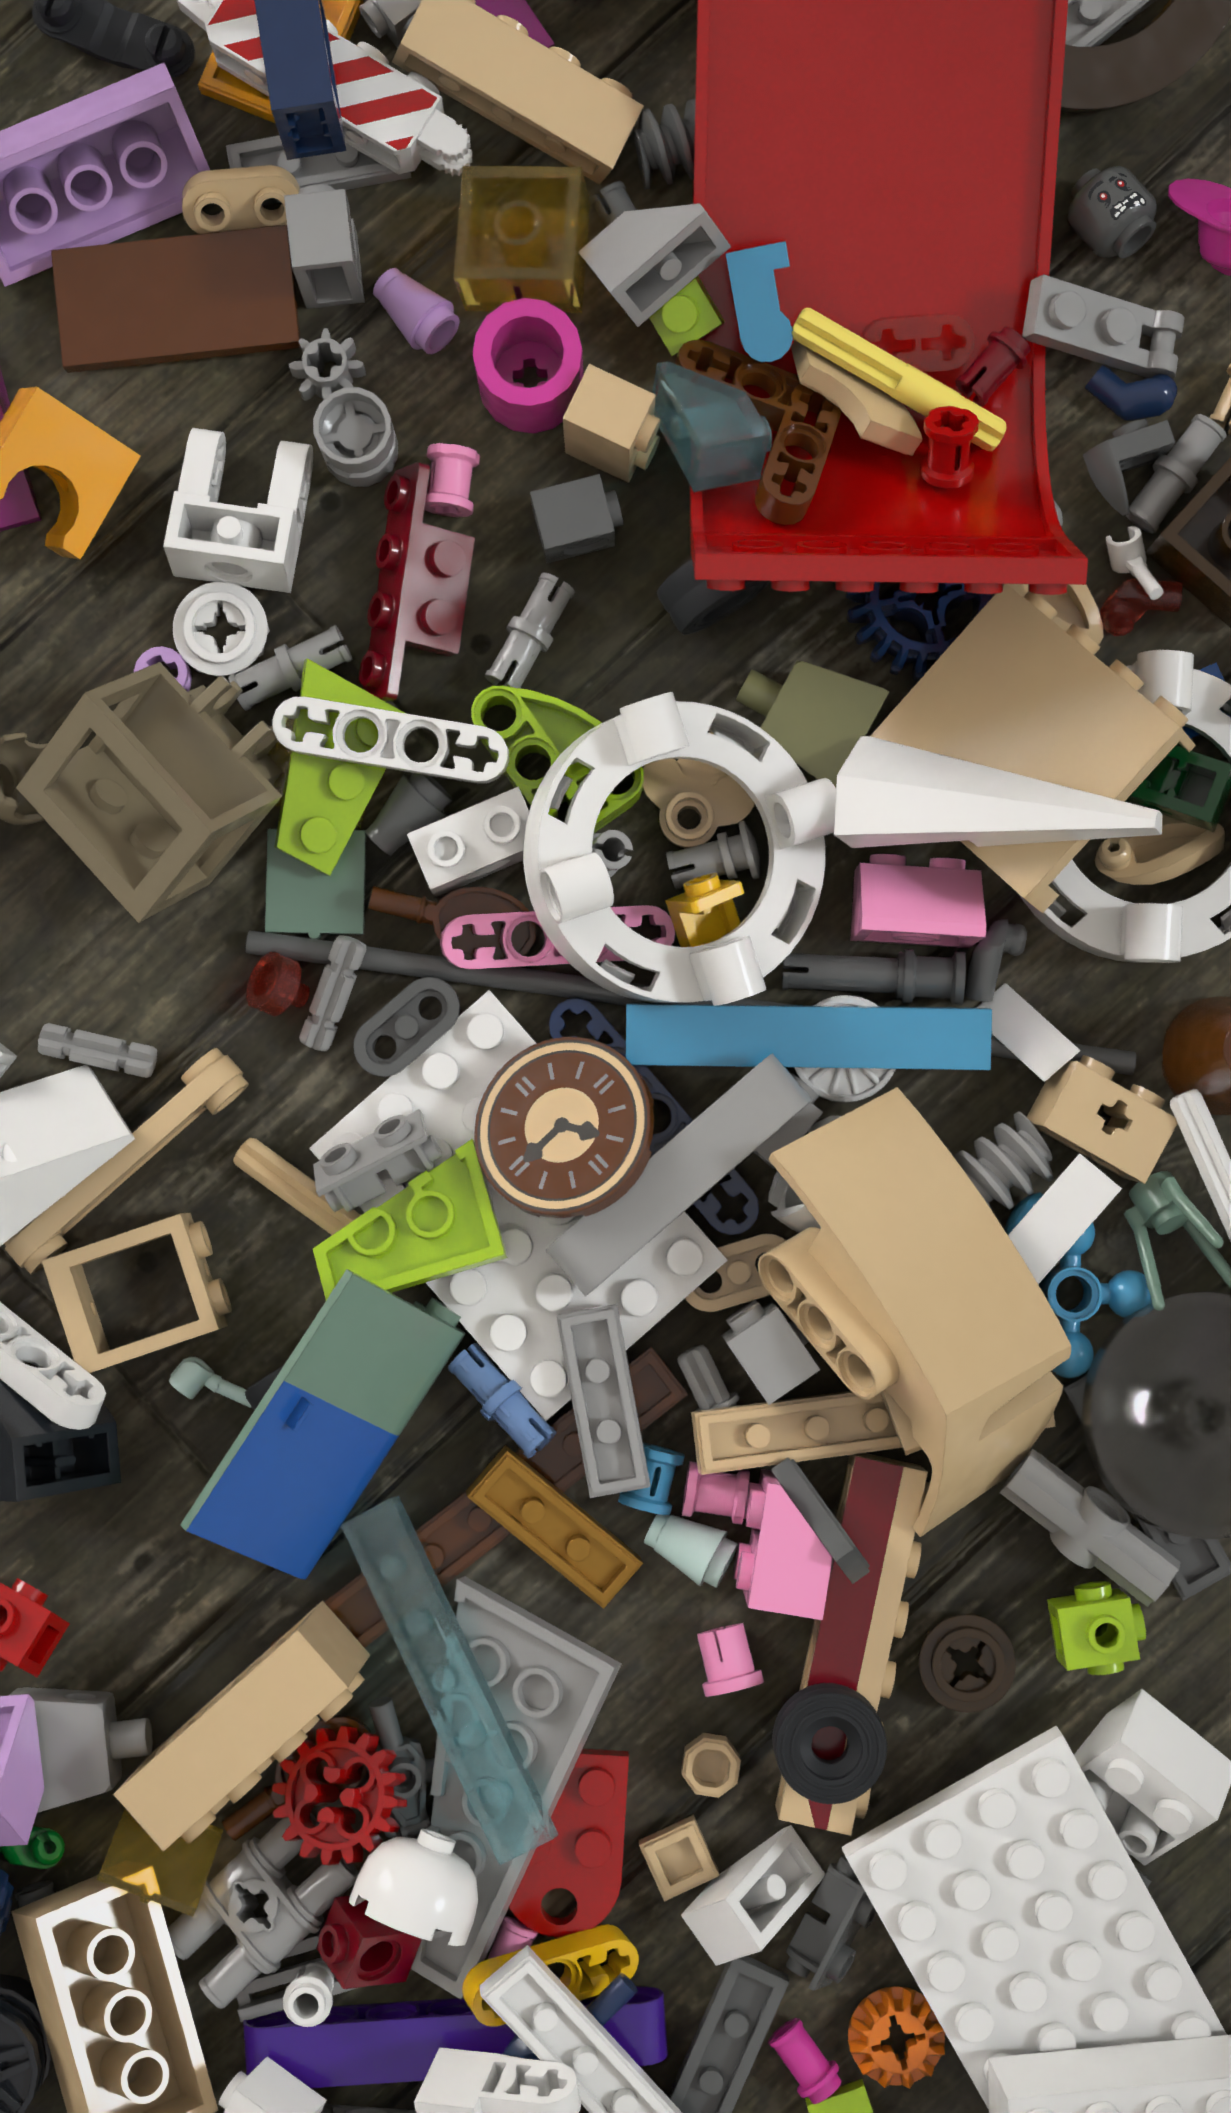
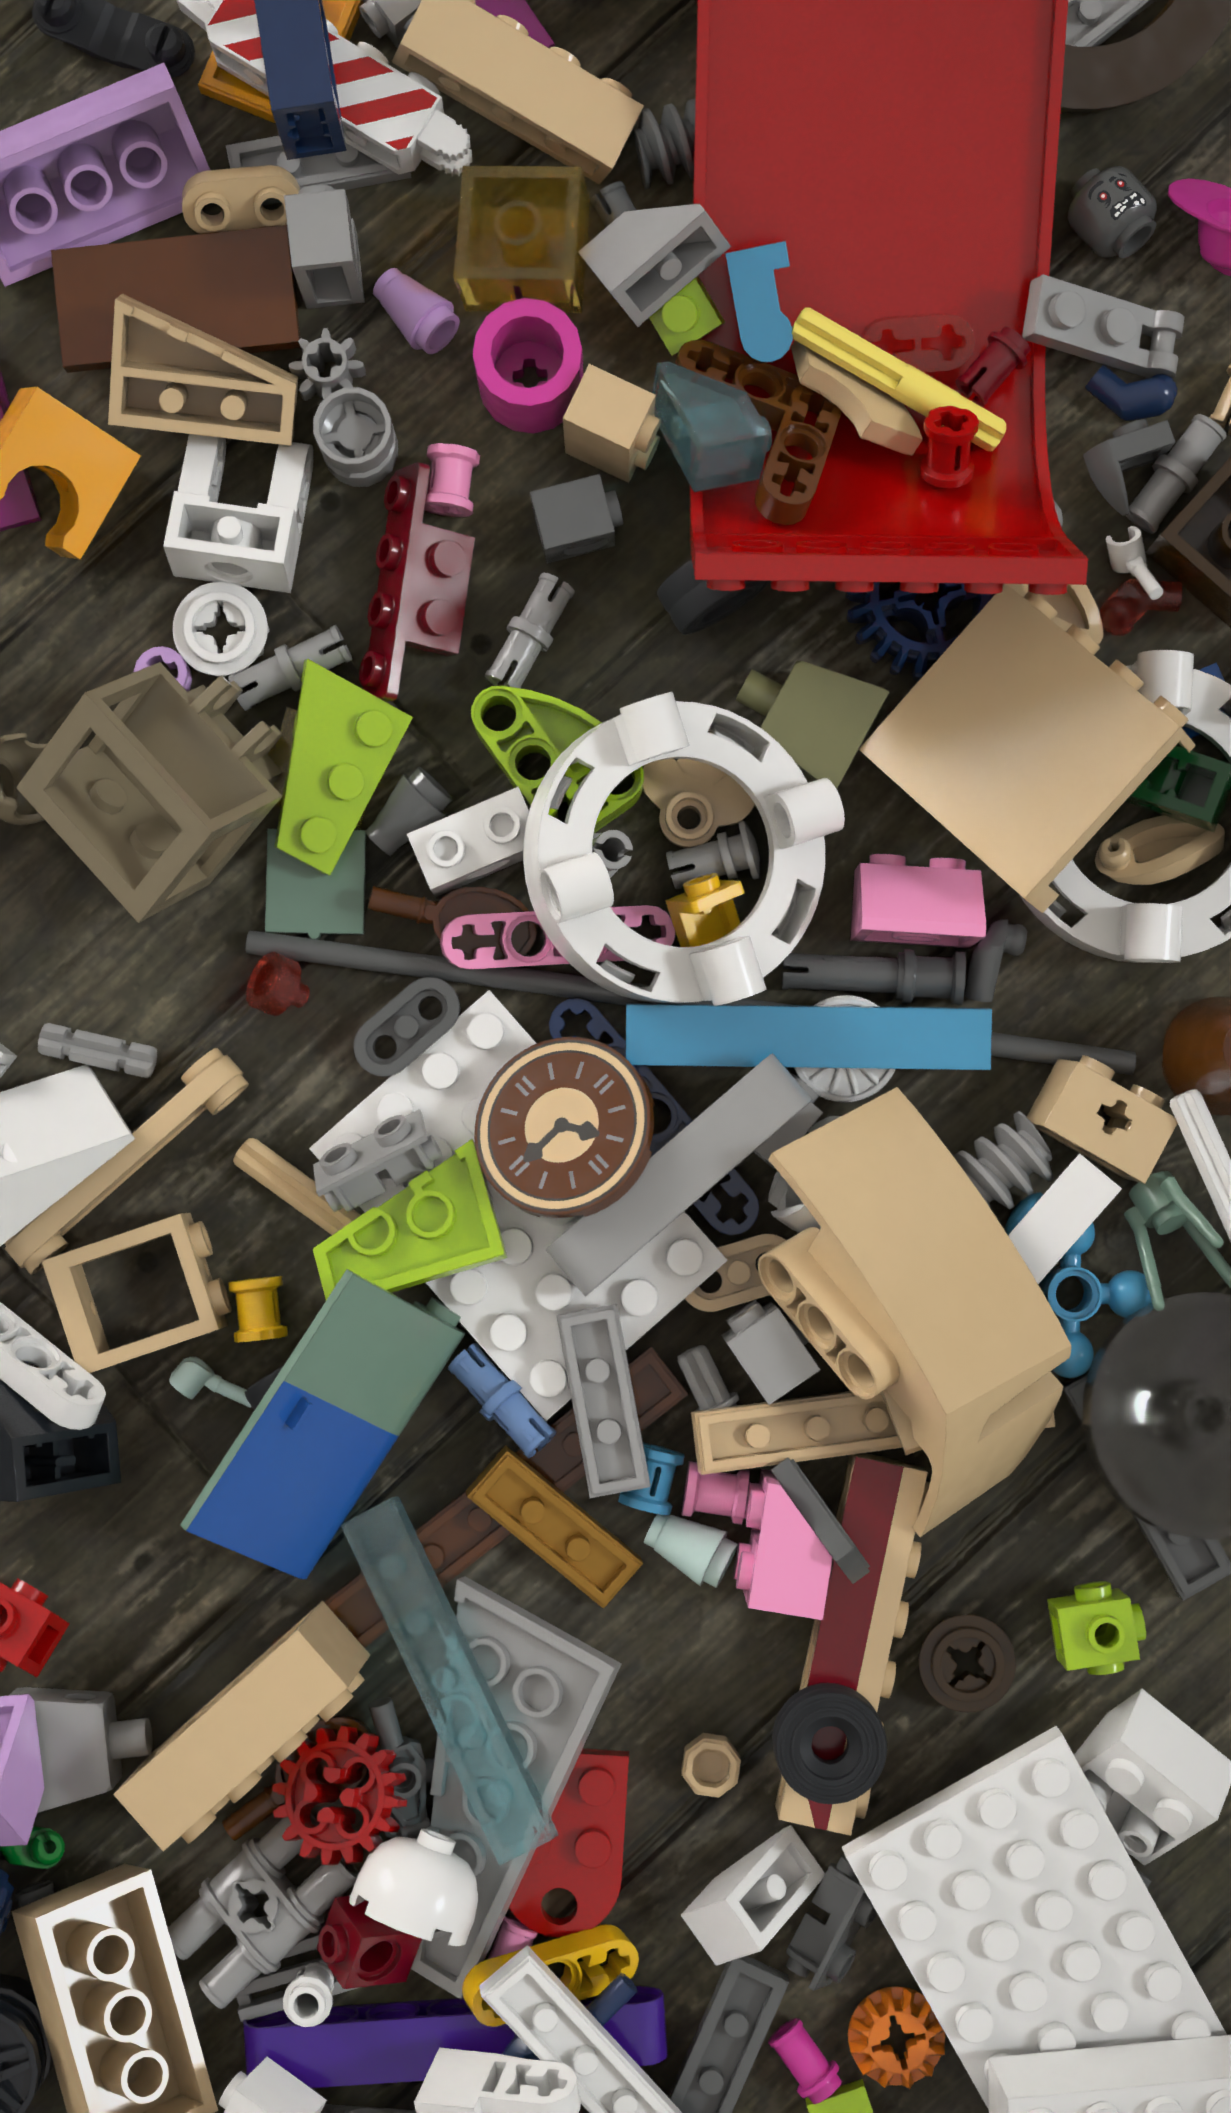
clear yellow piece [97,1808,223,1917] -> none
white beam [272,697,509,784] -> none
light grey axle [299,935,367,1051] -> none
tan tile [639,1815,720,1902] -> none
bright pink bush [697,1623,764,1697] -> none
white wedge [834,736,1162,848] -> none
white sticker [977,983,1081,1082] -> none
light grey piece [999,1449,1181,1607] -> none
none -> tan wedge [108,294,299,446]
none -> yellow bush [228,1276,288,1343]

